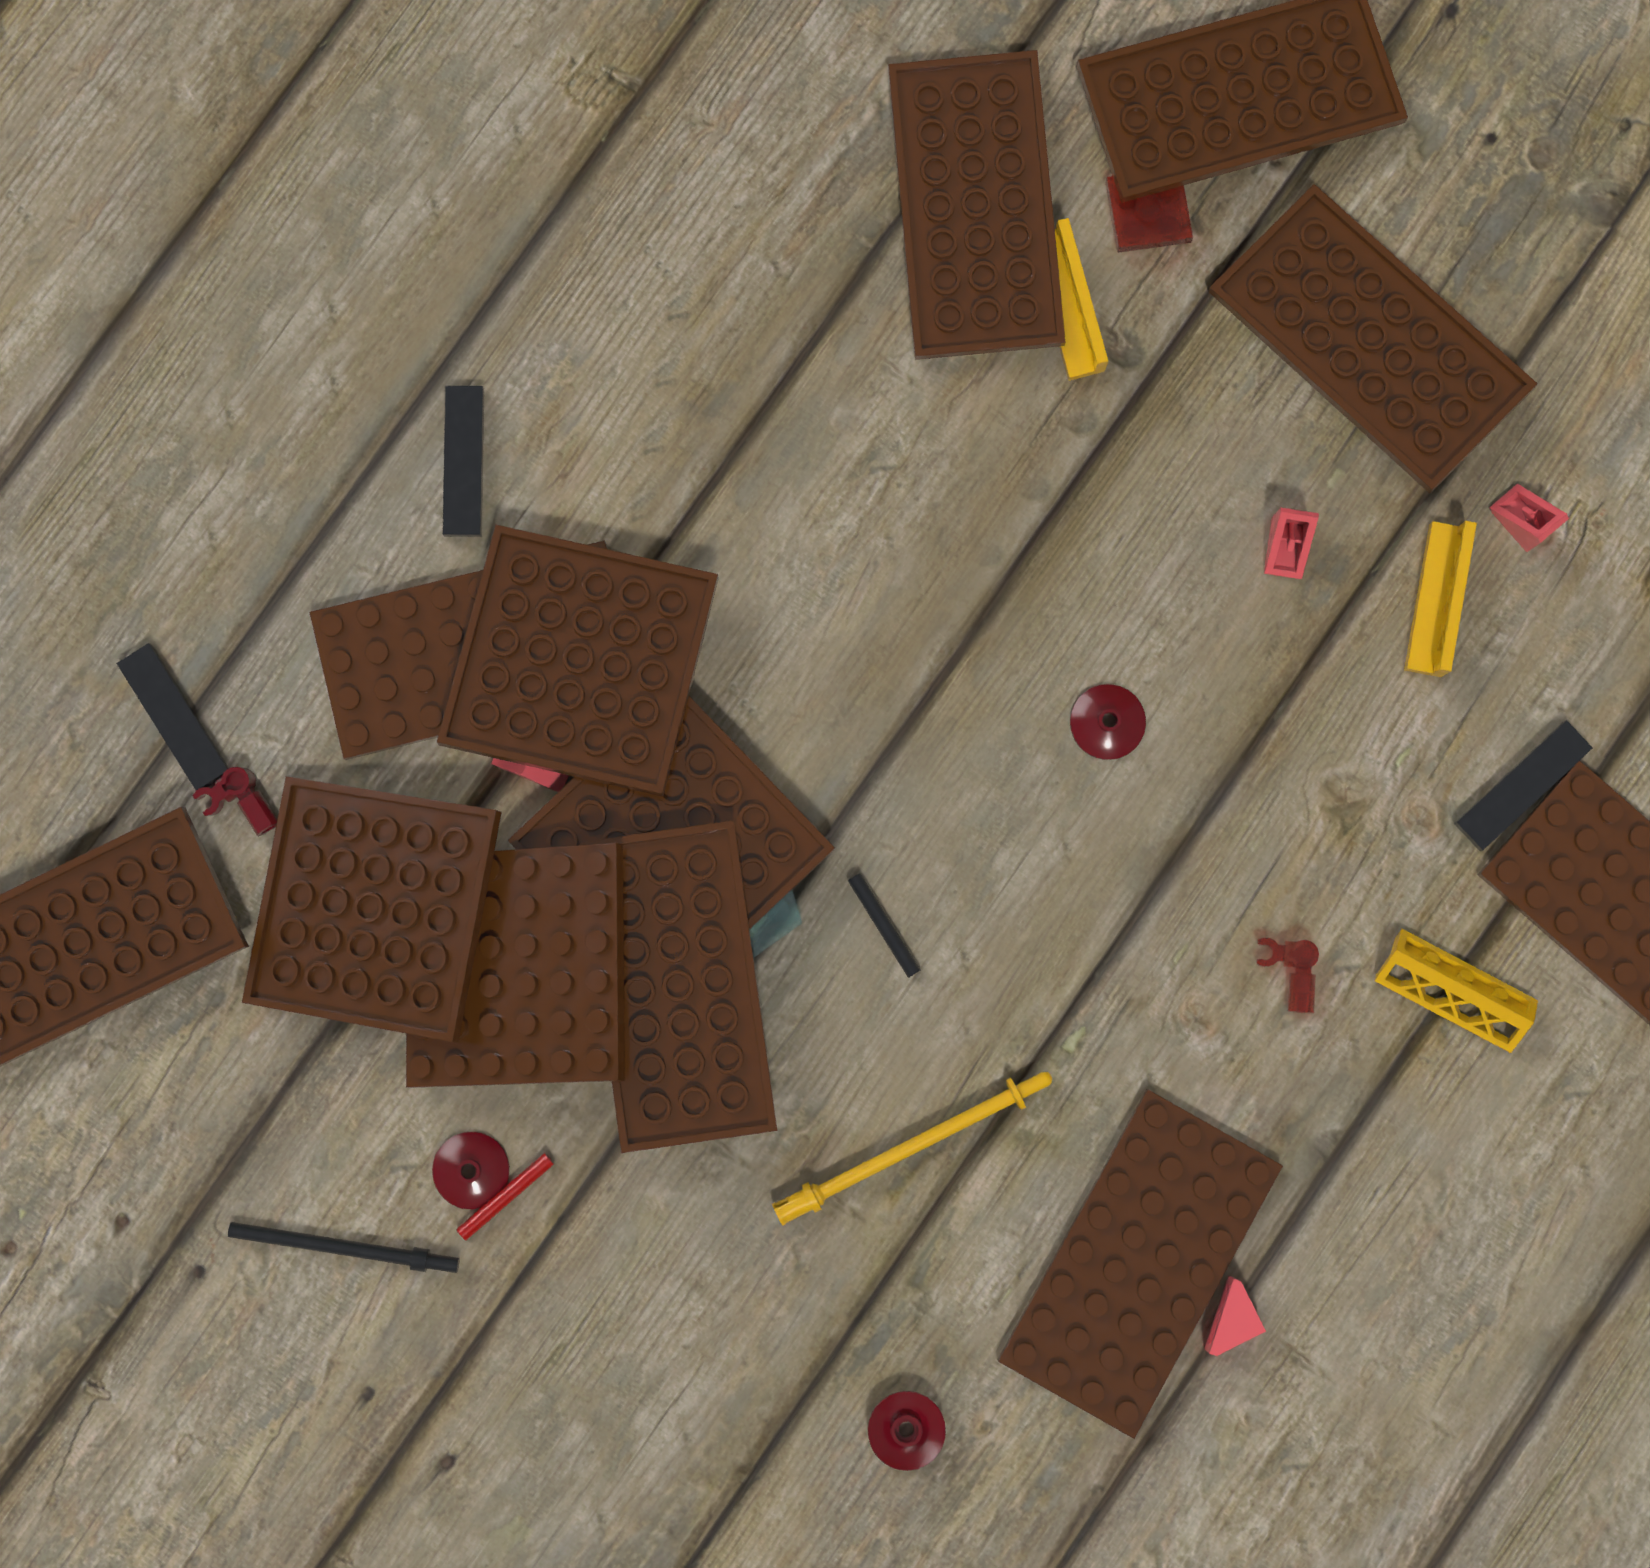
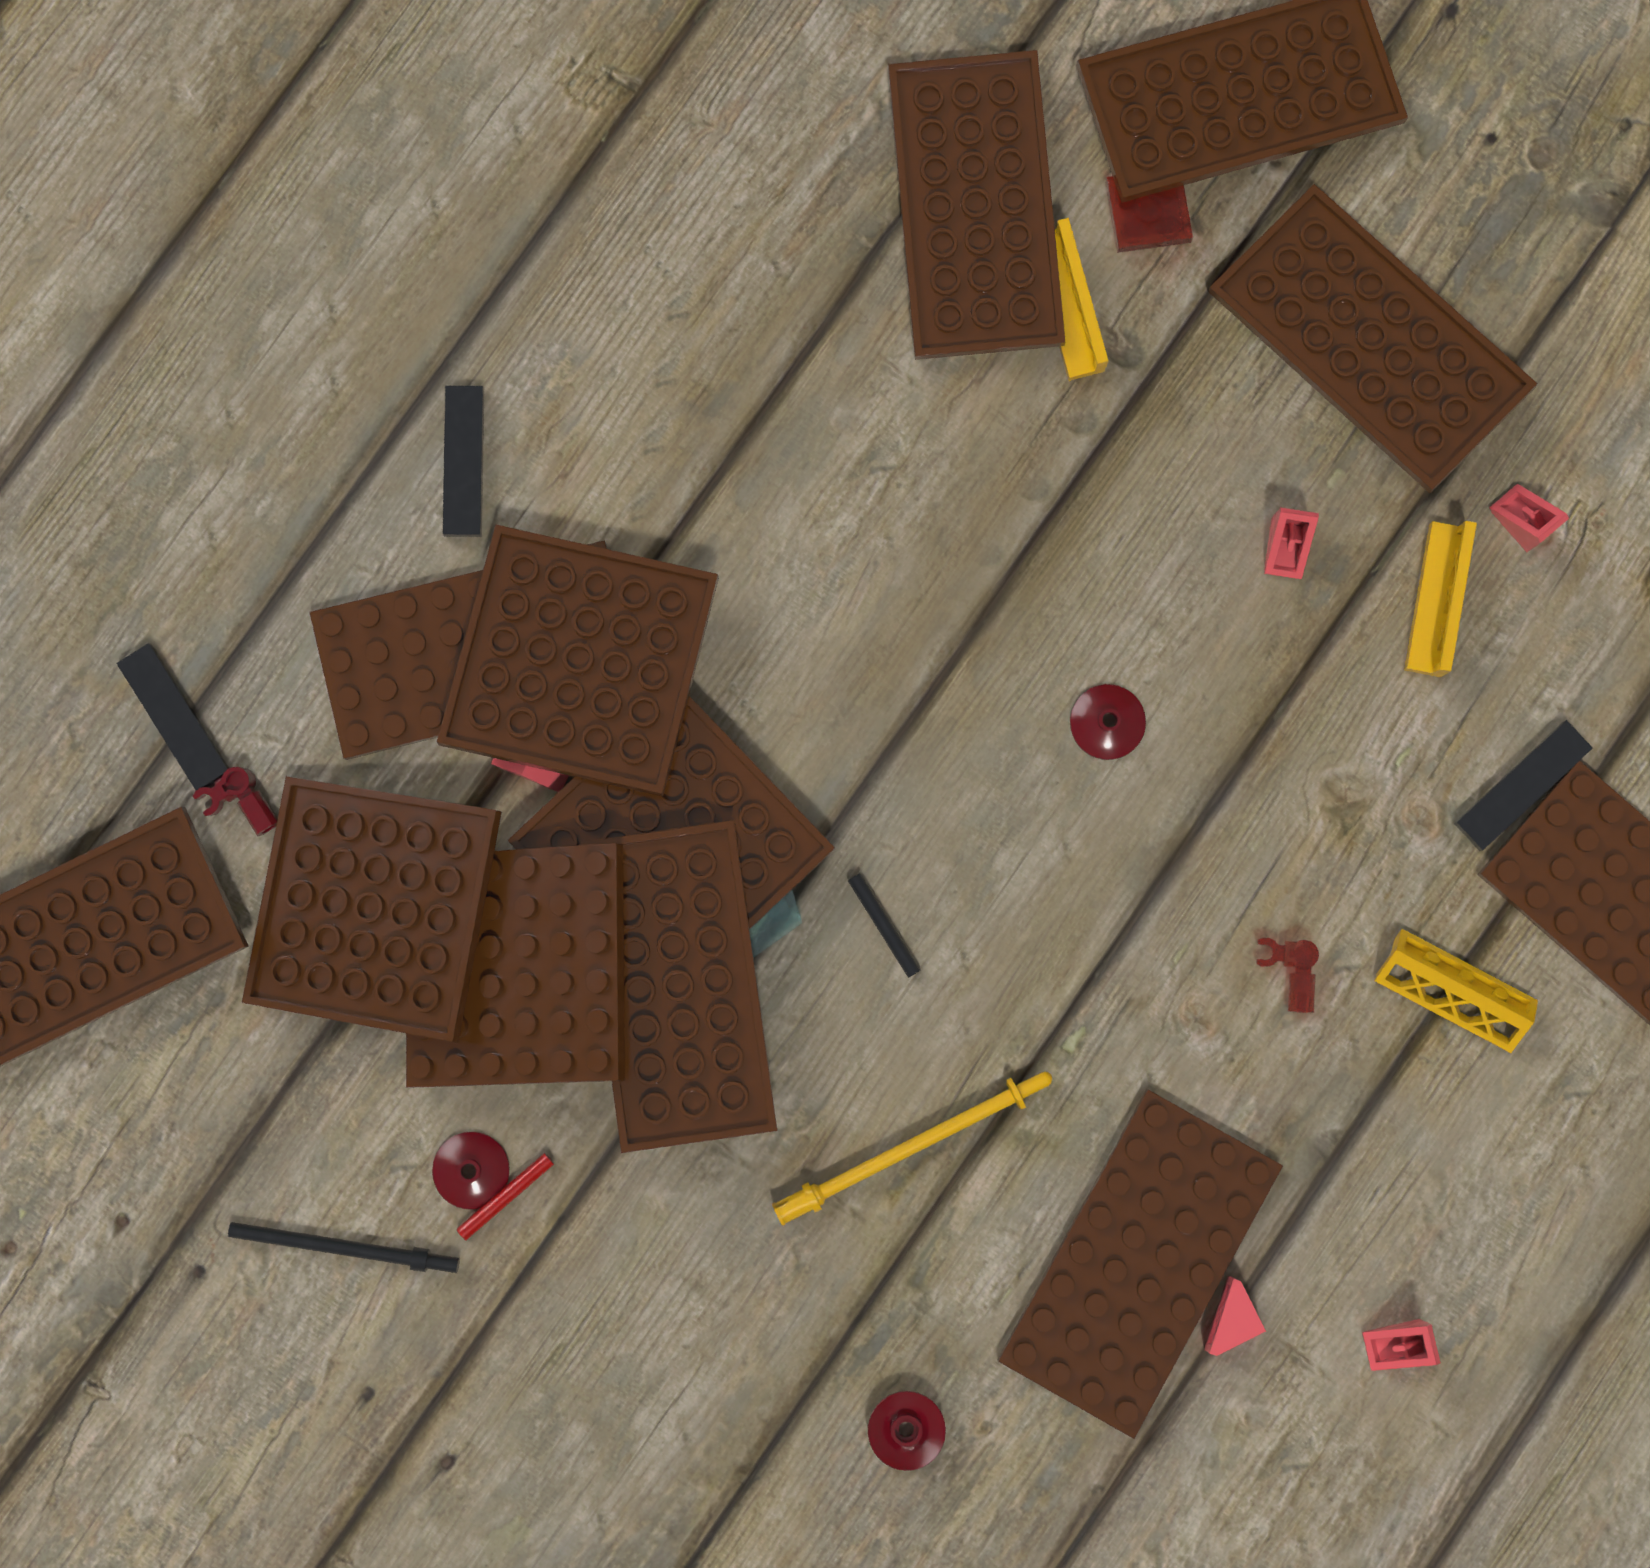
none -> coral slope [1362,1319,1441,1371]

